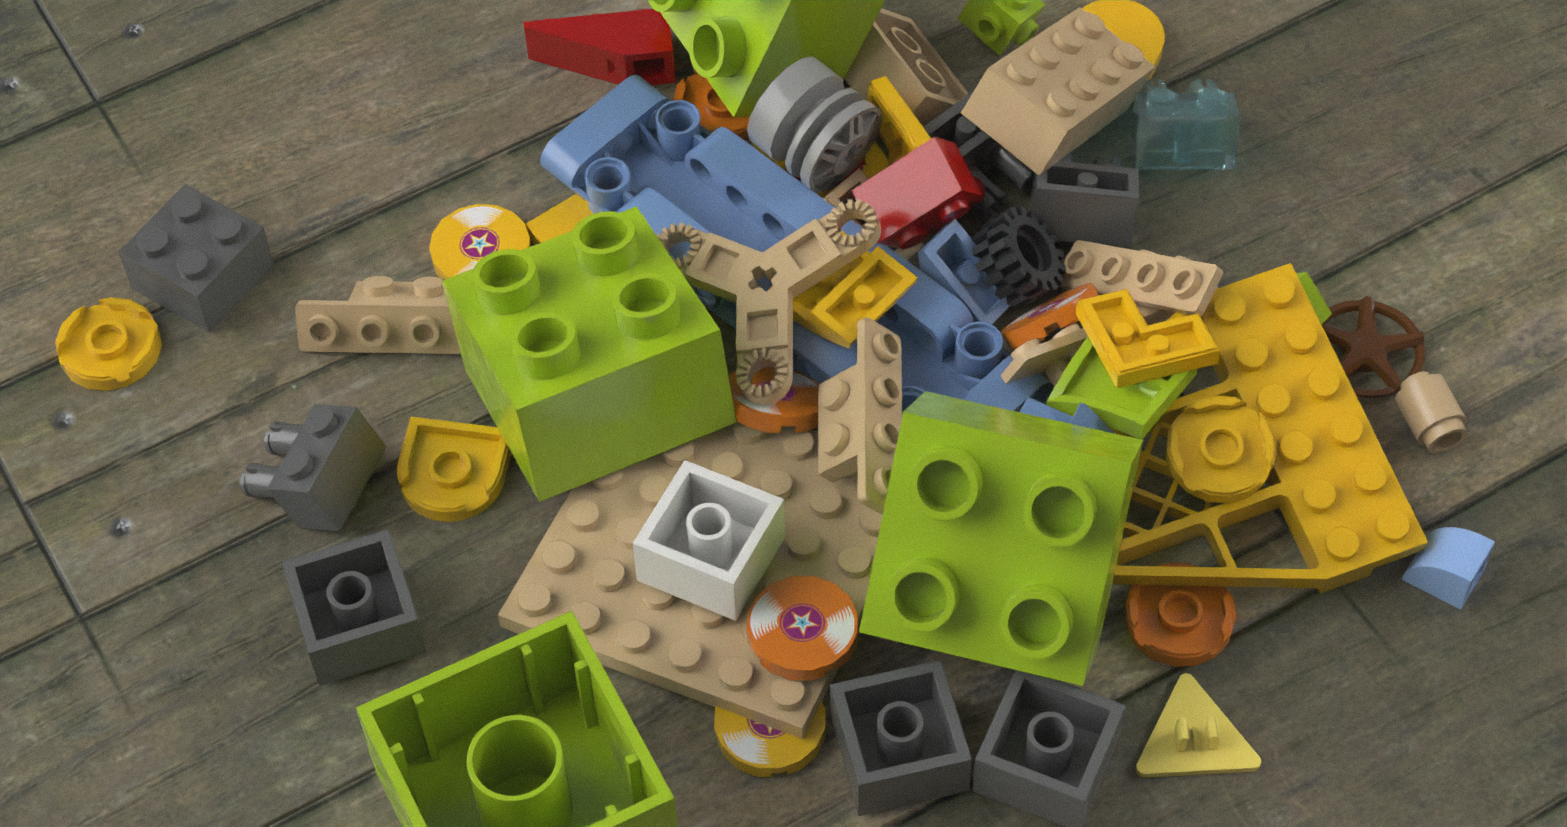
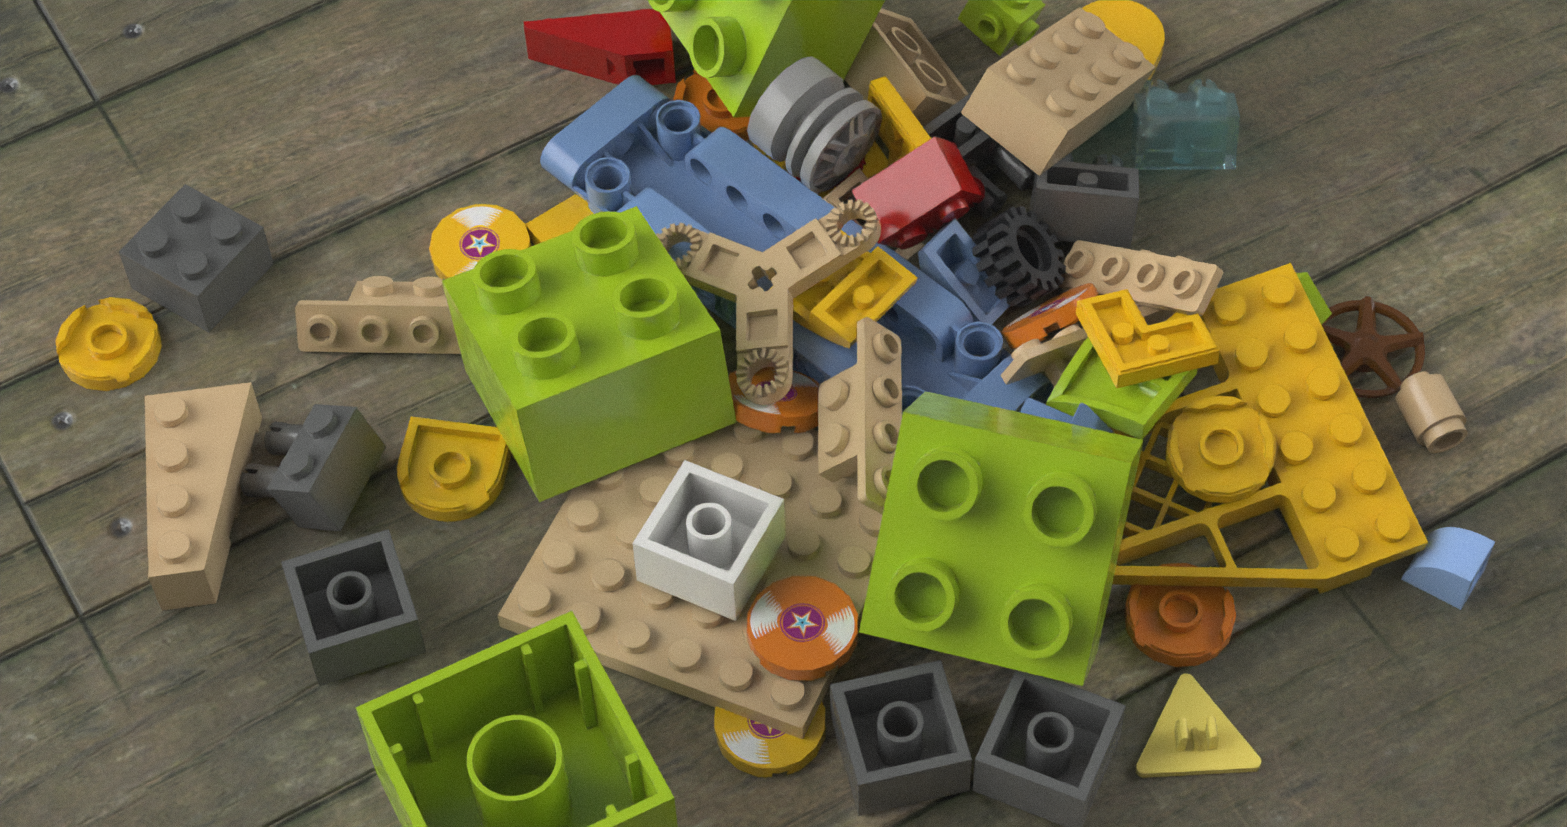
none -> tan wedge [145,382,262,610]

